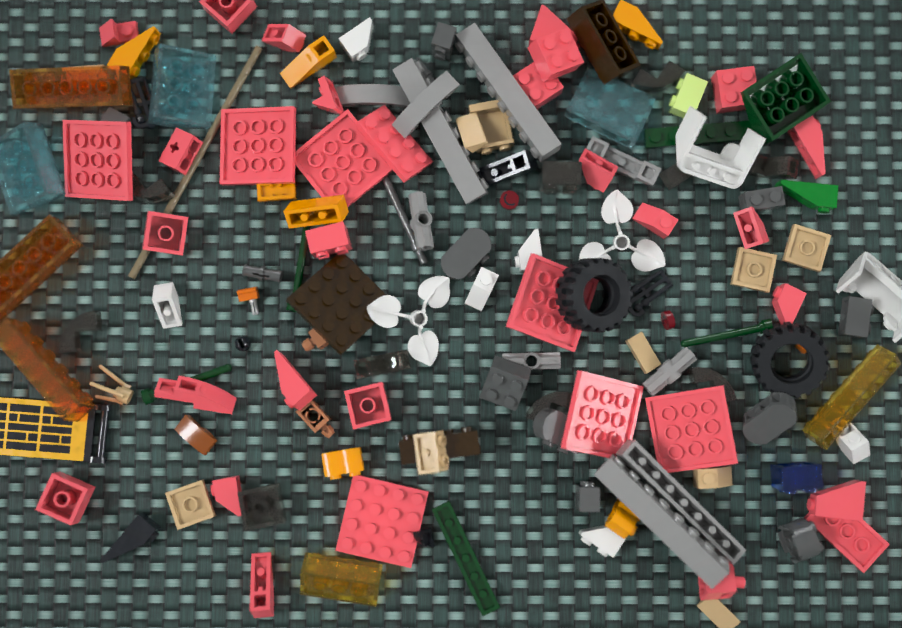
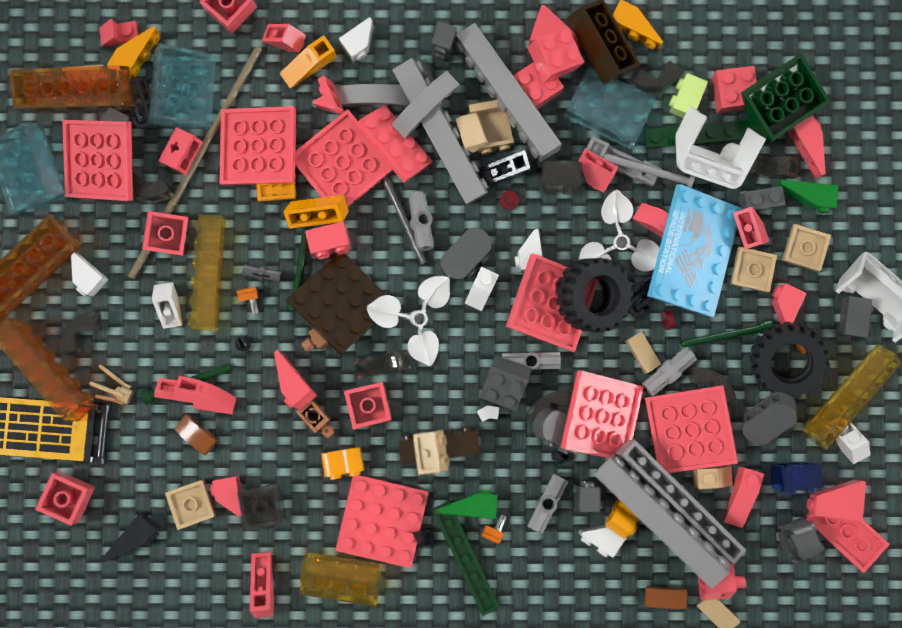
none -> white slope [71,253,109,297]
none -> clear yellow brick [188,214,226,332]
none -> green slope [434,490,498,519]
none -> white piece [477,405,499,422]
none -> orange piece [481,515,507,544]
none -> light grey piece [527,474,568,534]
none -> black hinge [551,447,568,464]
none -> light grey bar [604,154,695,188]
none -> dark orange slope [645,585,688,609]
none -> medium azure plate [647,184,742,318]
none -> coral slope [723,467,764,528]

